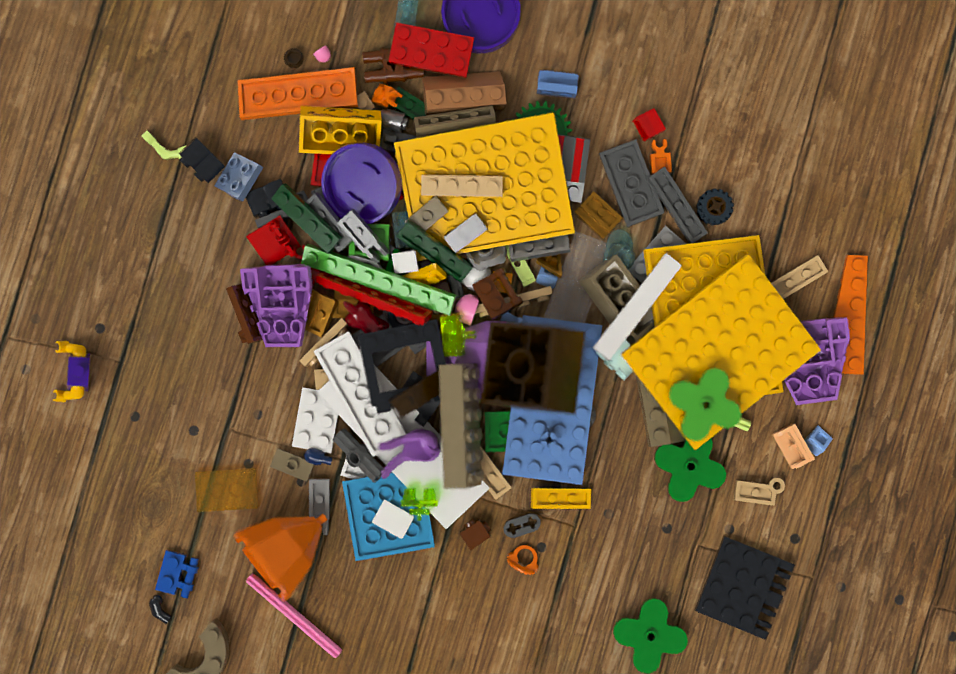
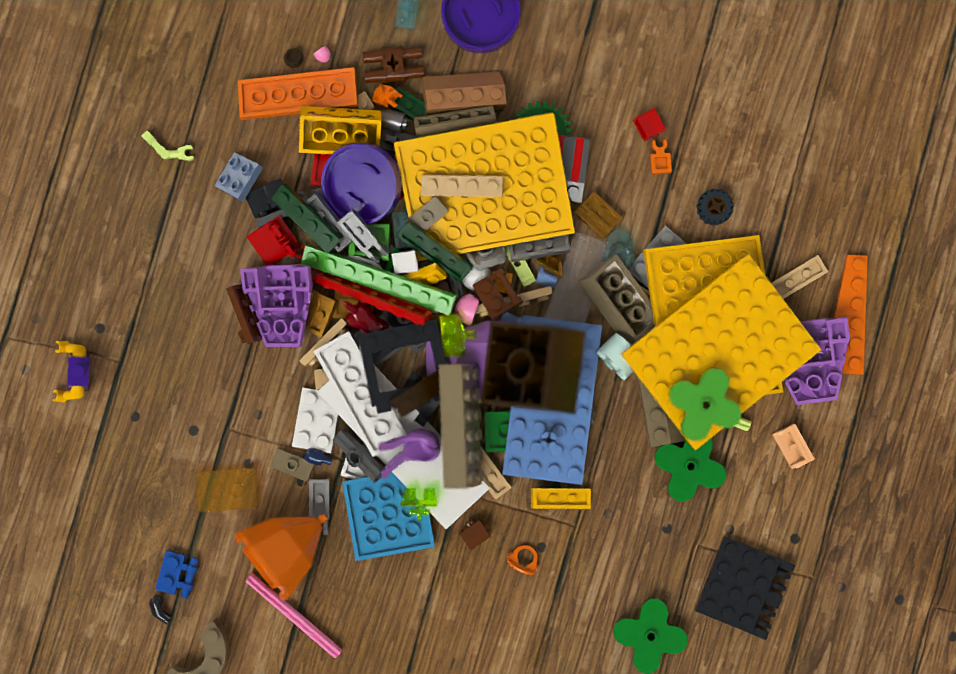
black brick [179,137,225,183] -> none
white sticker [372,500,414,539] -> none
red piece [388,22,474,78] -> none
tile [444,213,488,253] -> none
dark grey beam [503,513,541,538] -> none
medium blue panel [537,70,578,98] -> none
white tile [593,253,682,360] -> none
dark grey plate [599,140,665,228] -> none
dark grey plate [647,167,708,244] -> none
tan hinge [733,478,785,506] -> none
light blue slope [805,425,833,456] -> none

